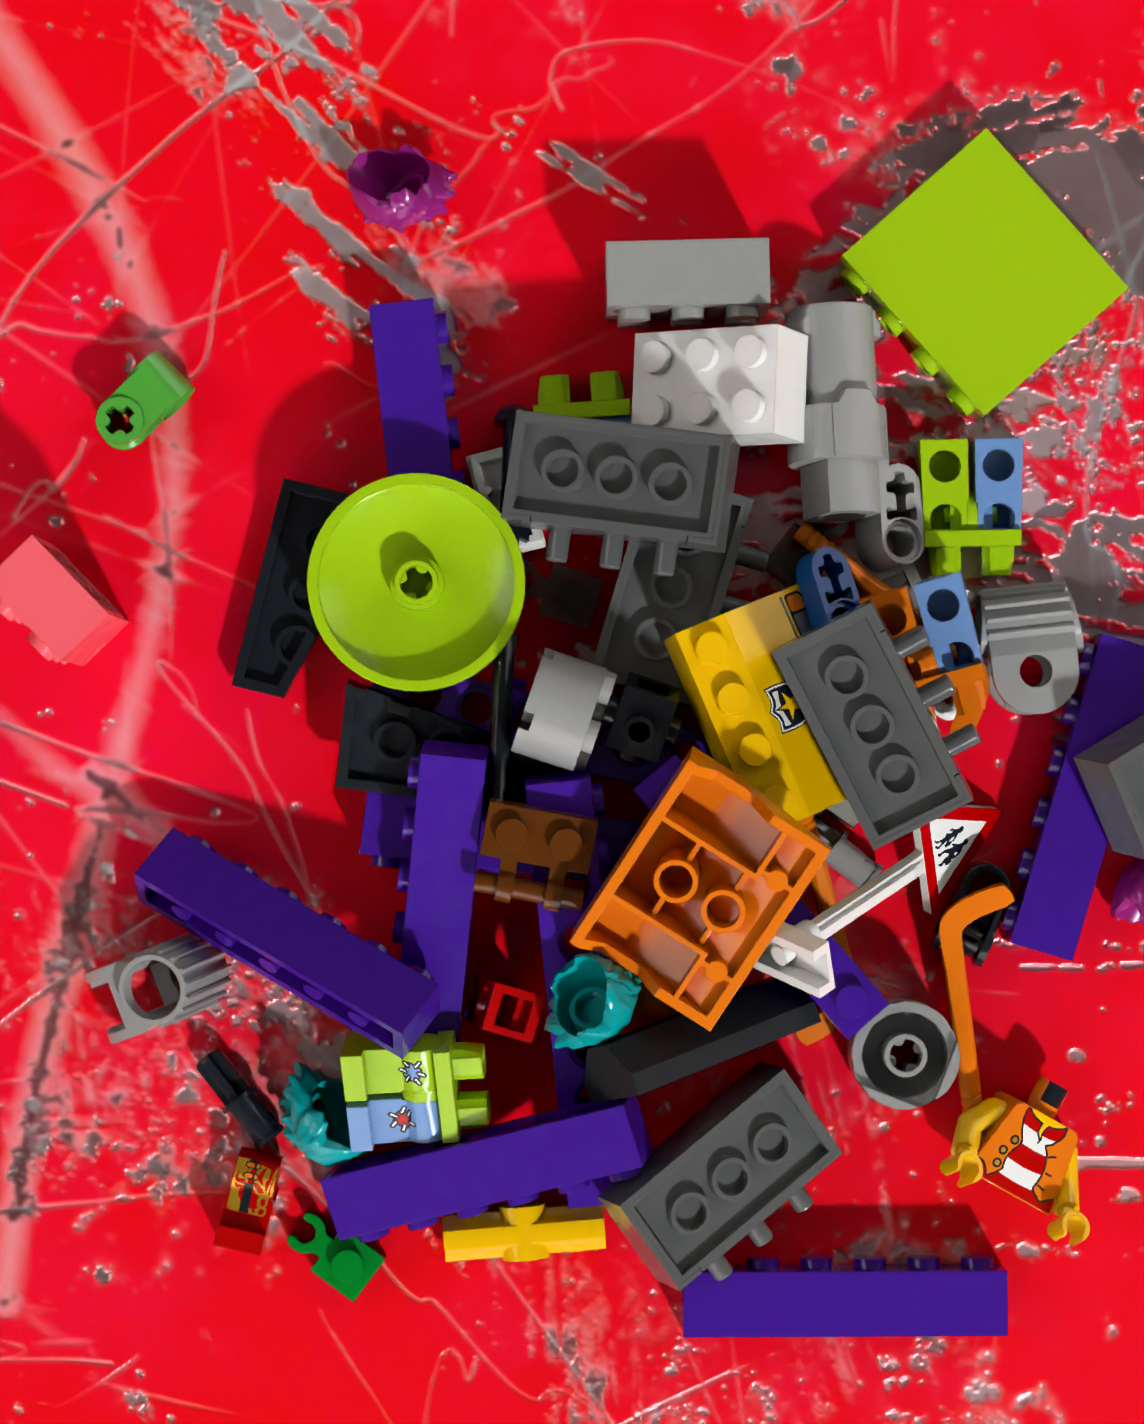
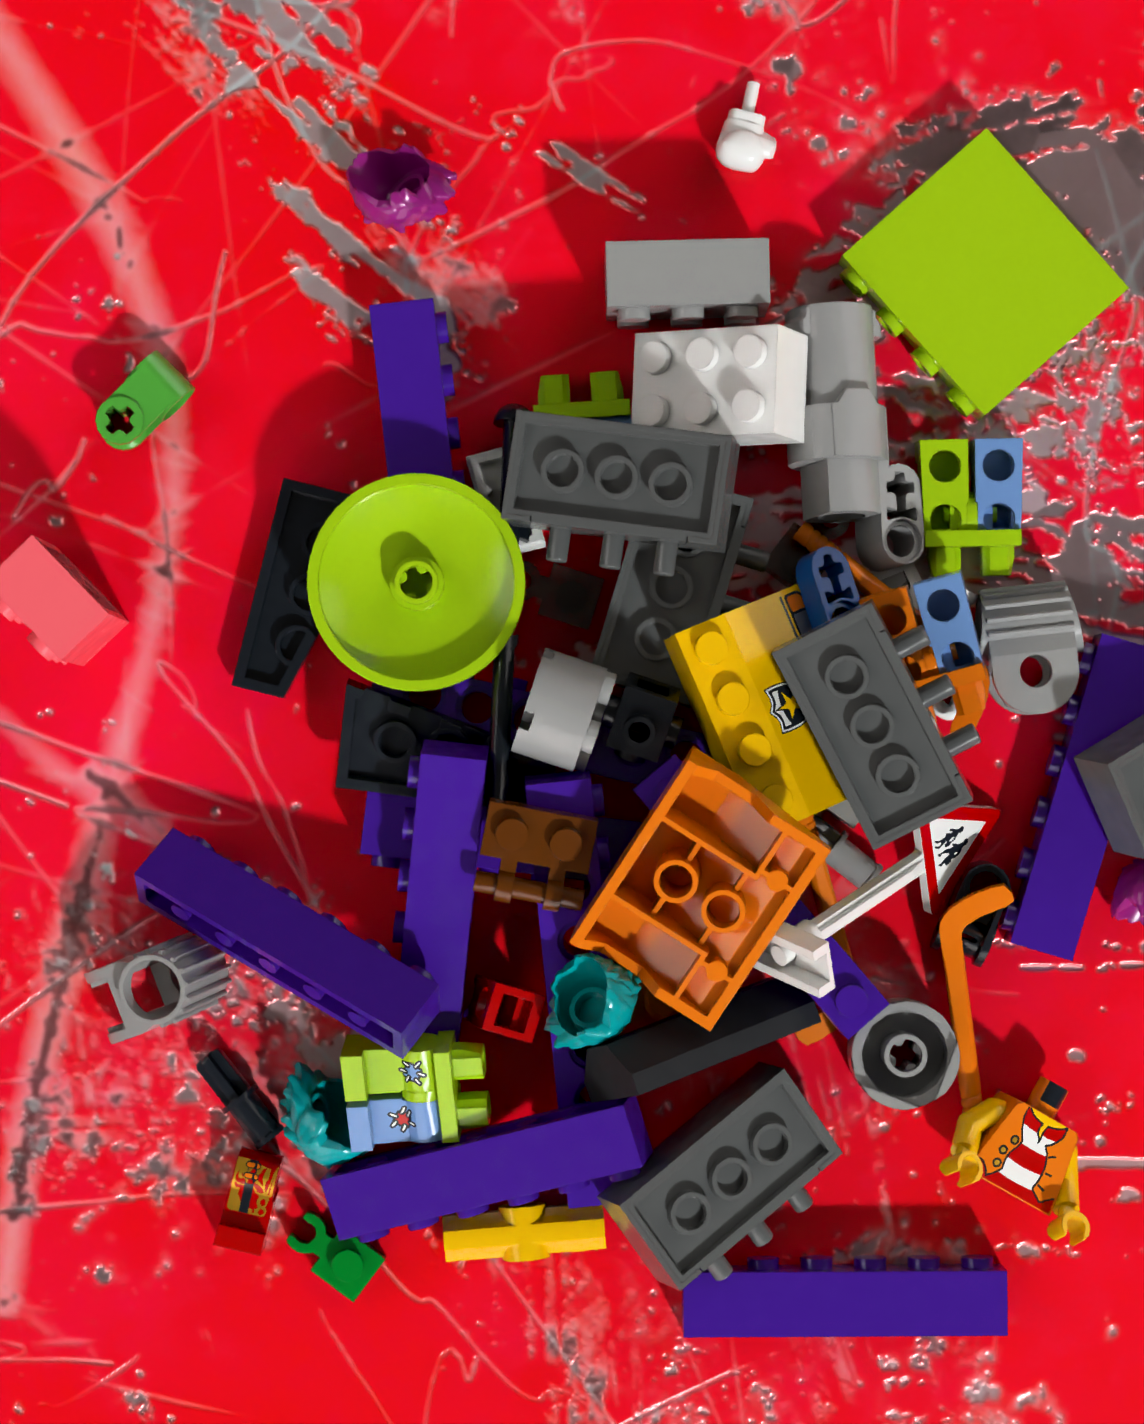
none -> white piece [715,81,777,173]

